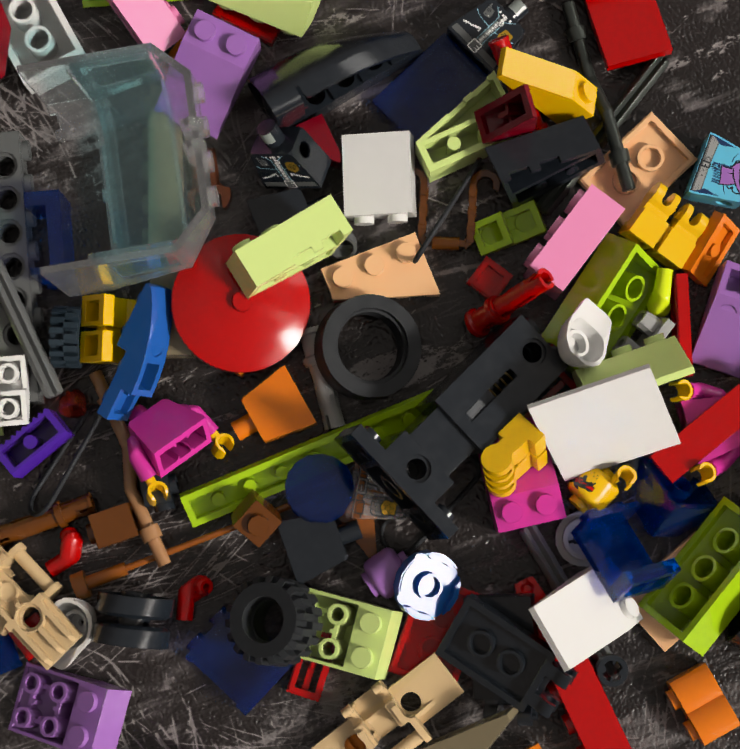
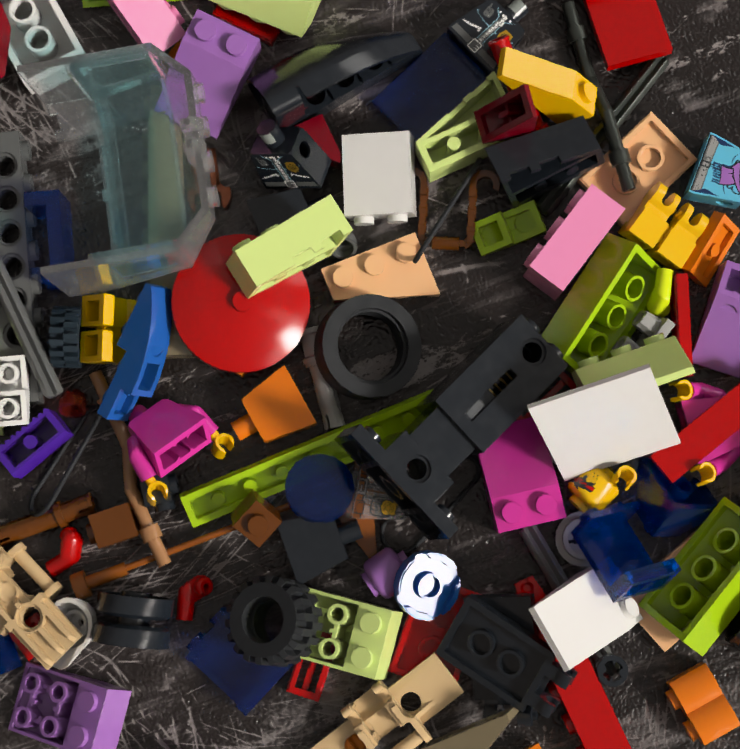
red pin [464,268,554,338] -> none
red tile [466,256,514,299] -> none
yellow legs [481,413,548,497] -> none
white cap [557,298,612,368] -> none

